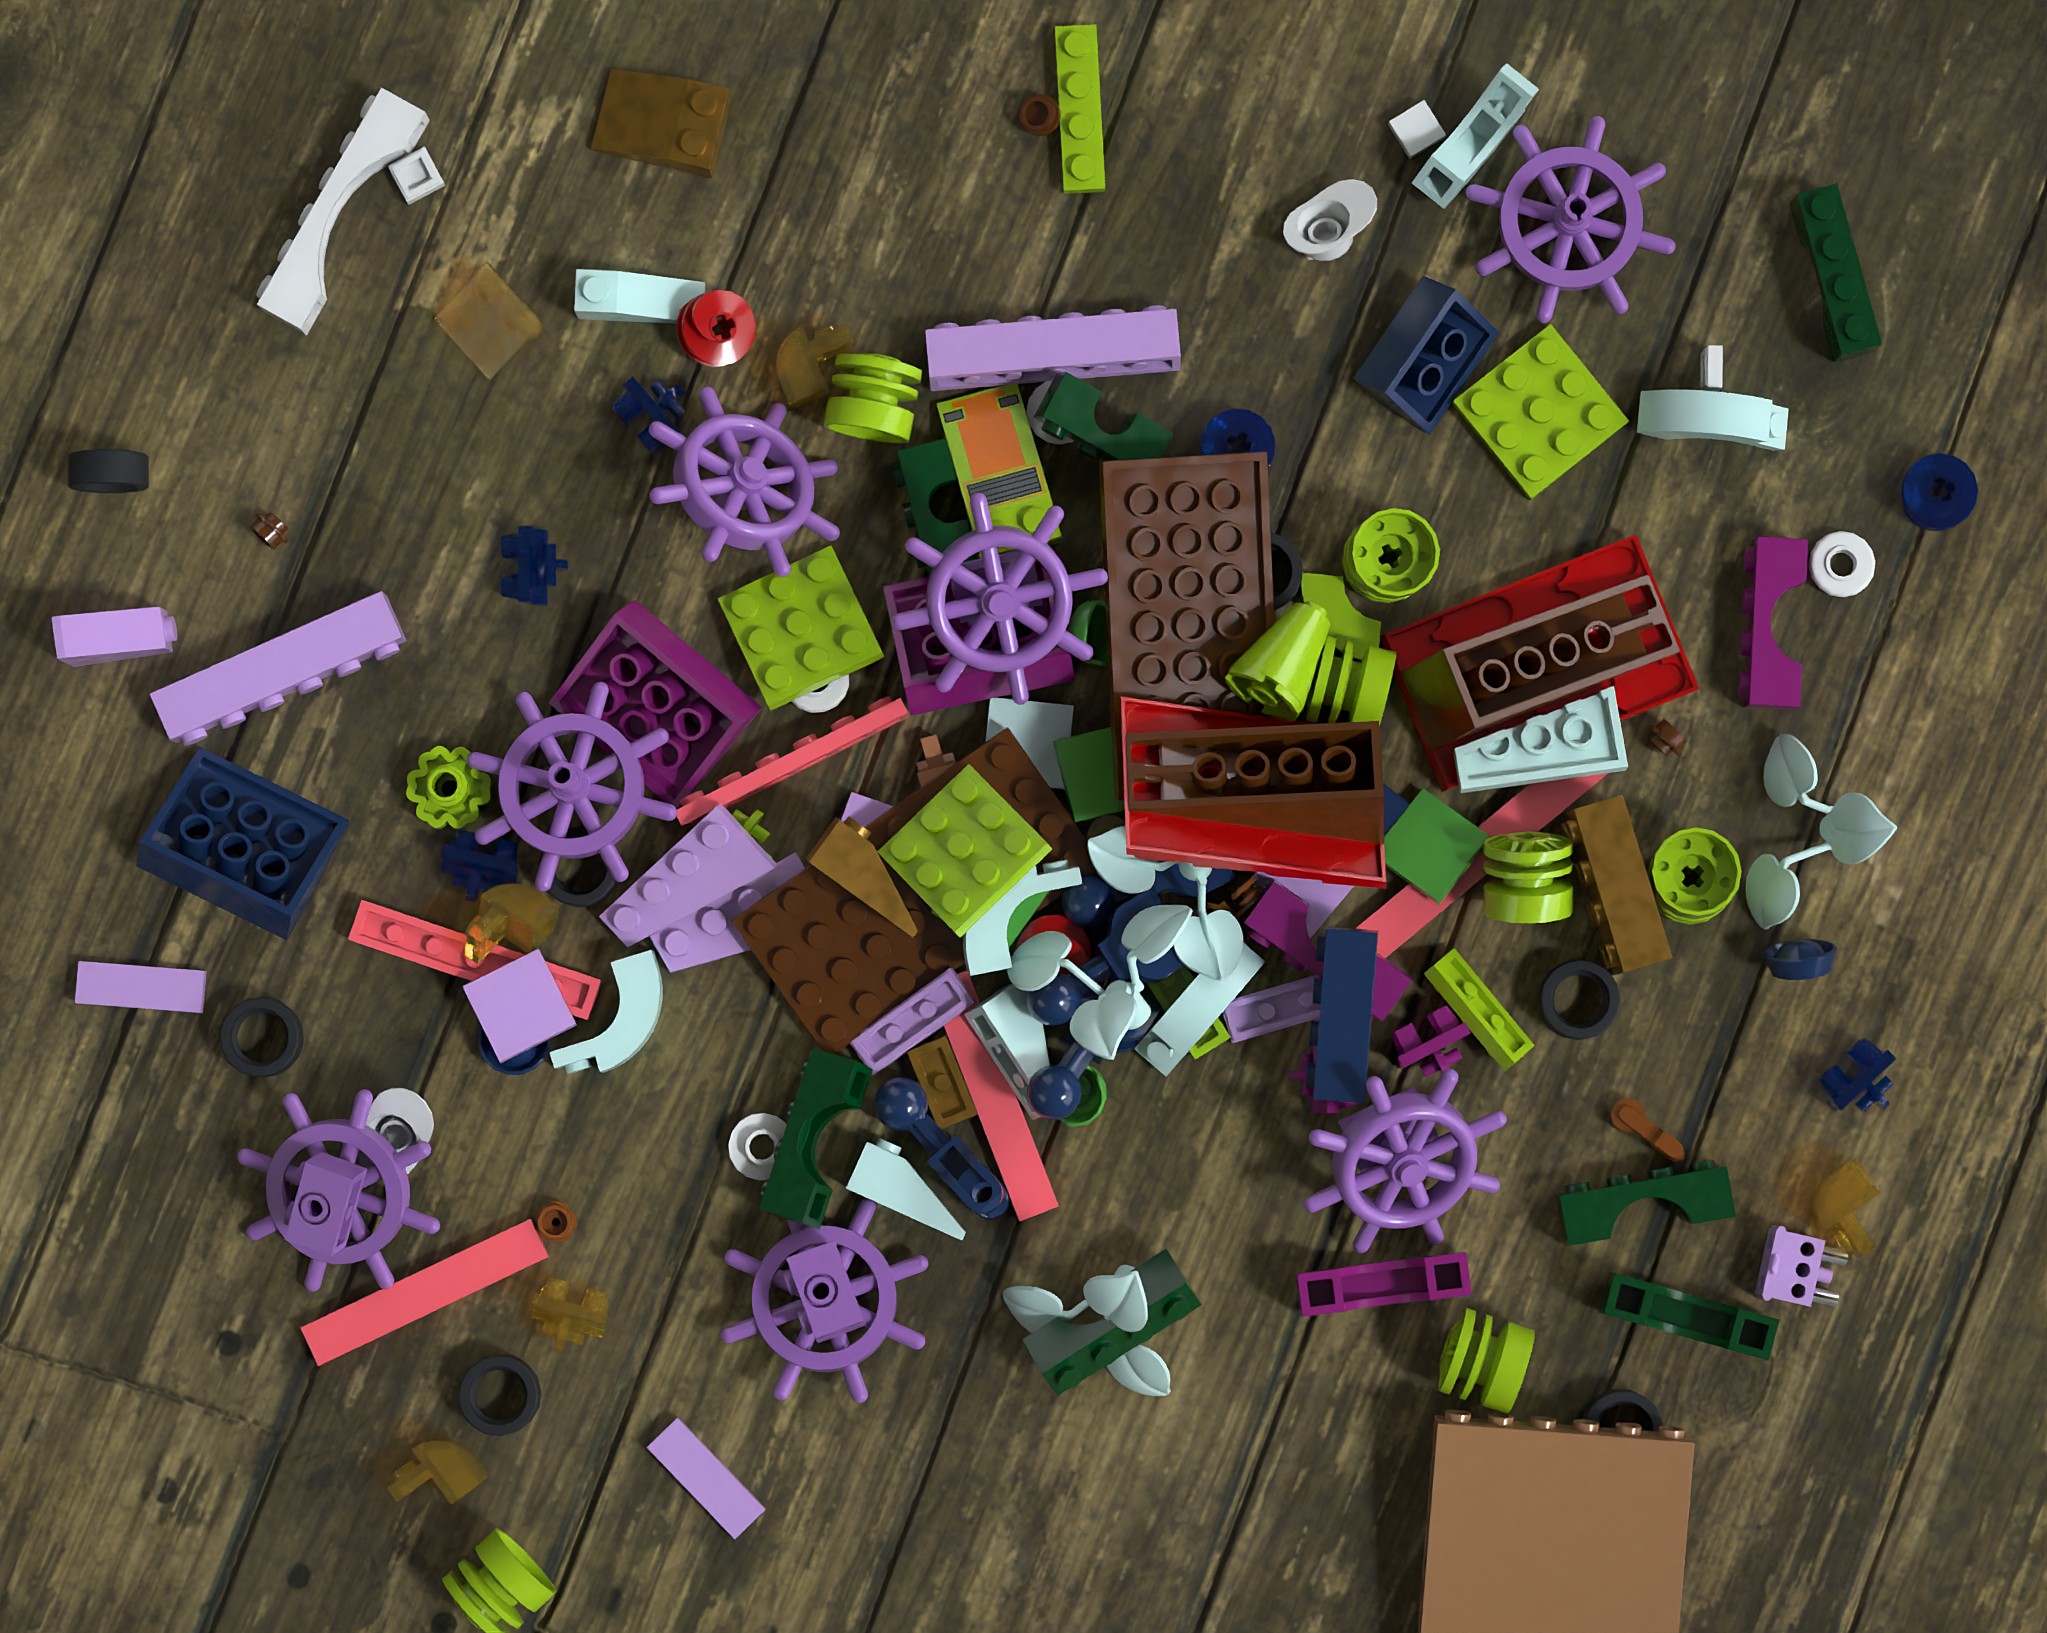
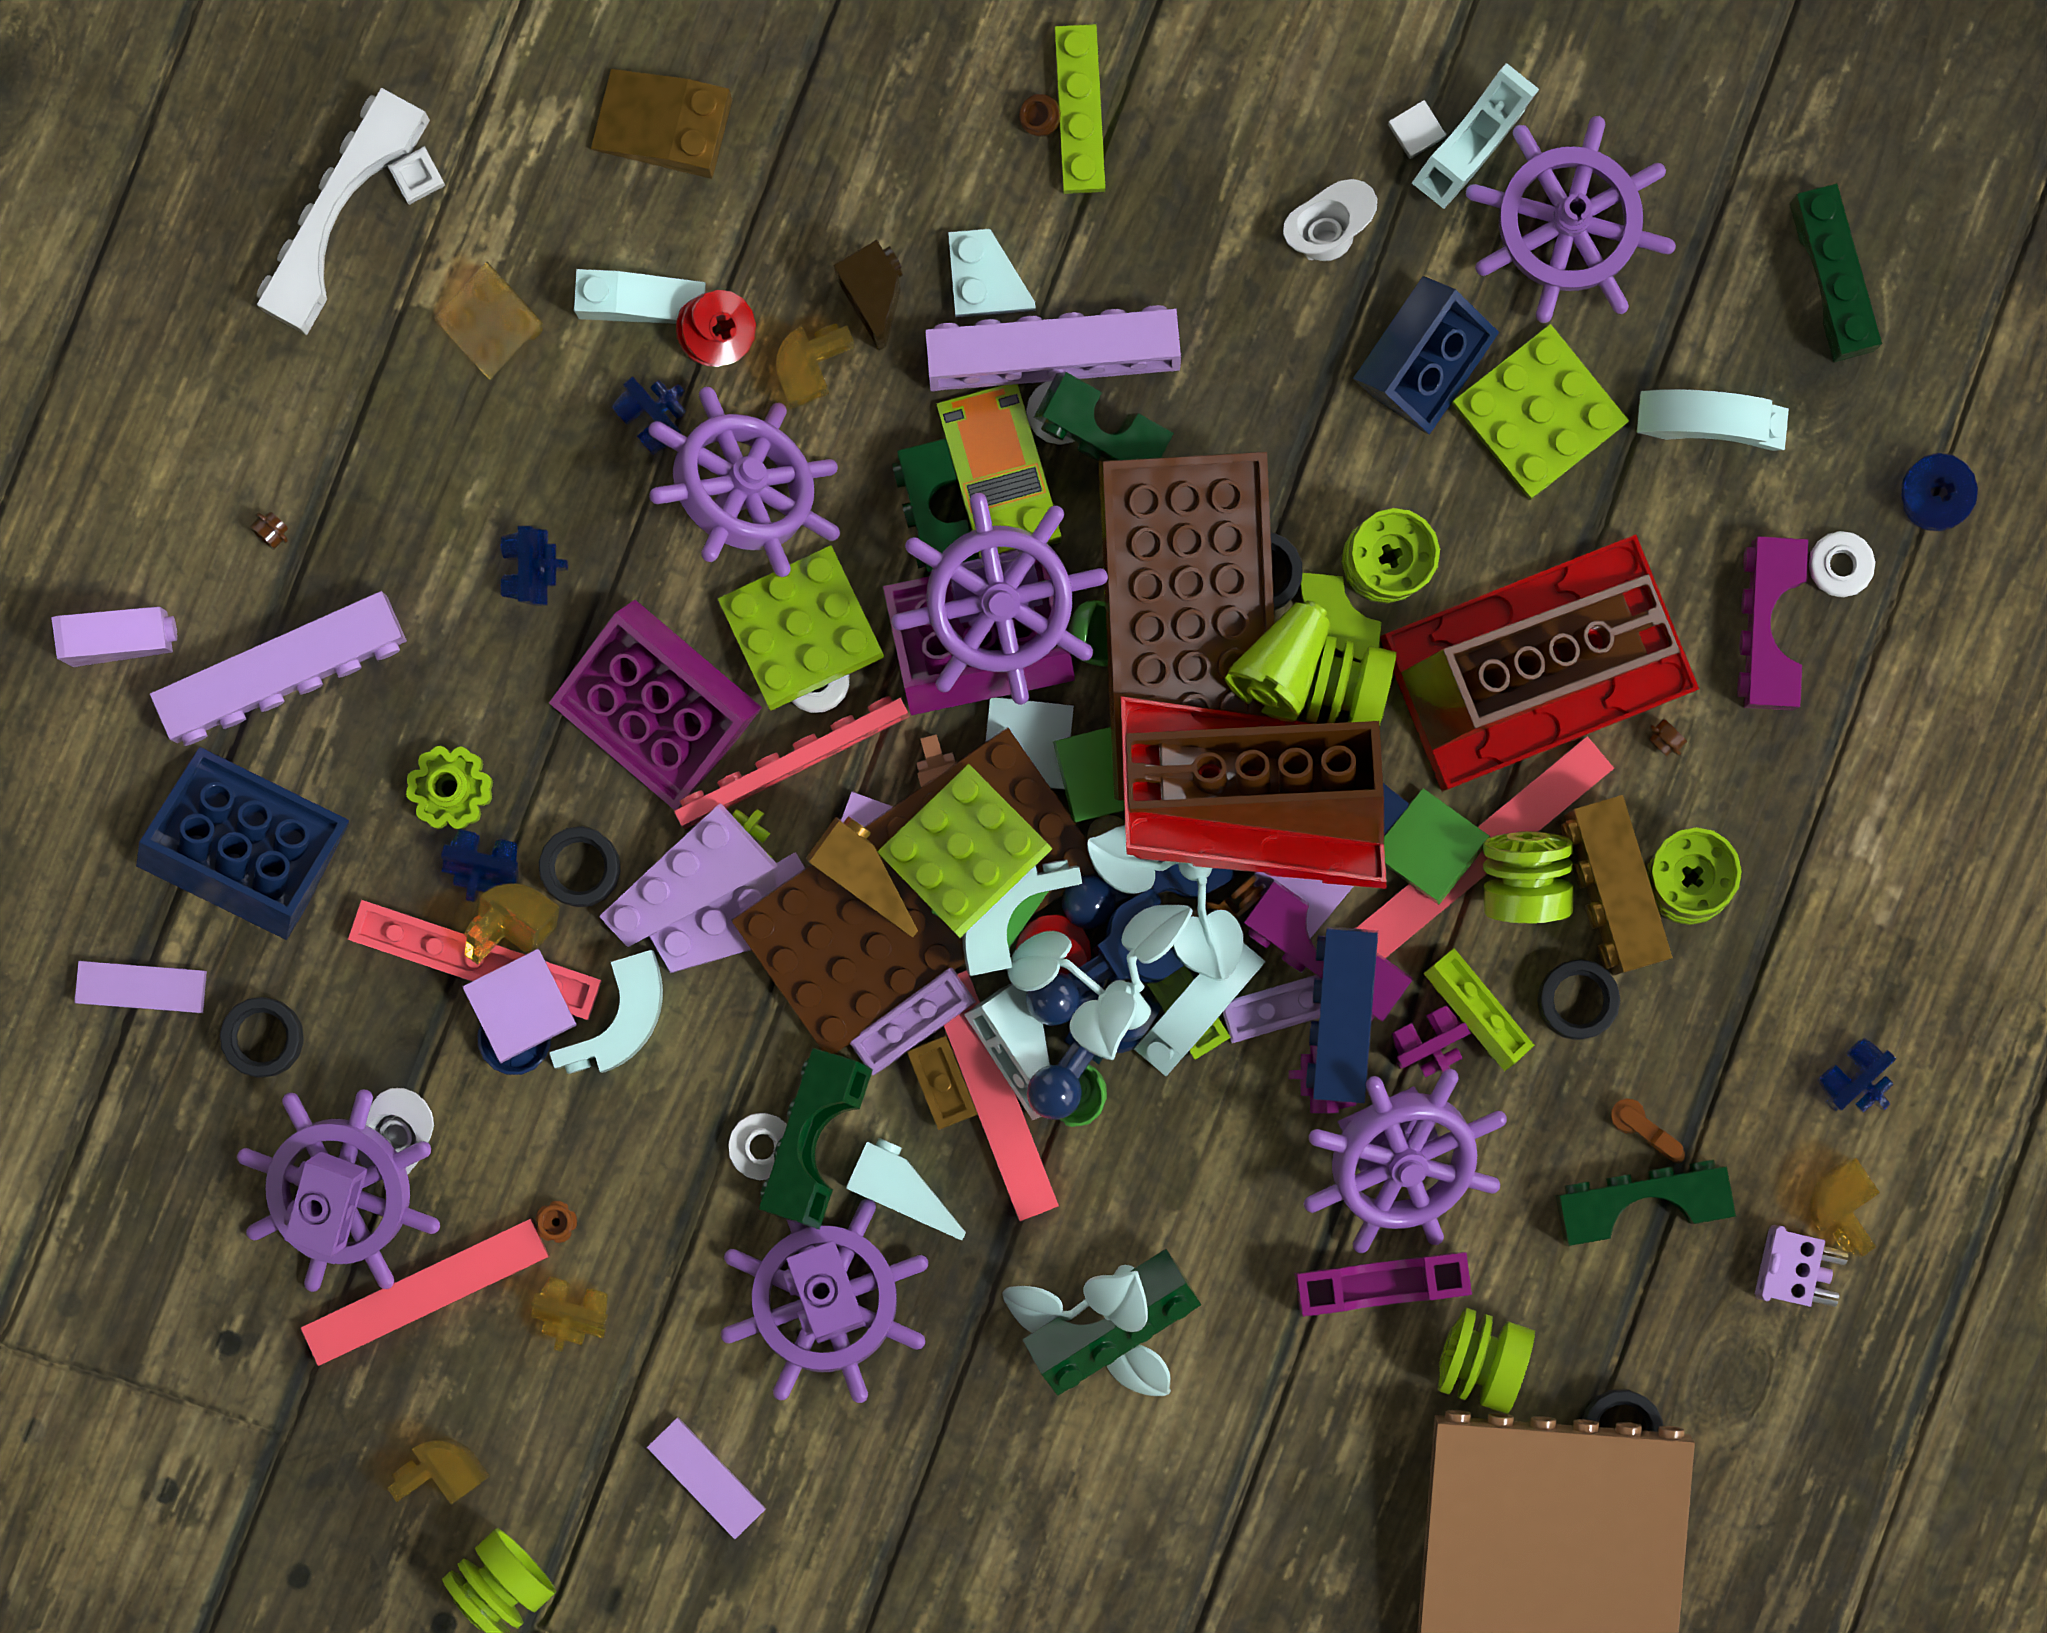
black tyre [68,449,149,493] -> none
black tyre [458,1354,542,1436] -> none
medium lavender piece [467,682,677,892] -> none
lime wheel [823,353,922,444] -> none
dark blue piece [874,1077,1010,1220] -> none
clear blue piece [1201,408,1276,470] -> none
light aqua wing [1453,686,1628,793] -> none
dark green arch [1598,1272,1780,1361] -> none
white tile [1700,345,1723,392] -> none
light aqua plant [1746,734,1897,929] -> none
dark blue hat [1762,939,1837,980] -> none
none -> dark brown slope [833,240,903,351]
none -> light aqua wing [948,229,1035,317]

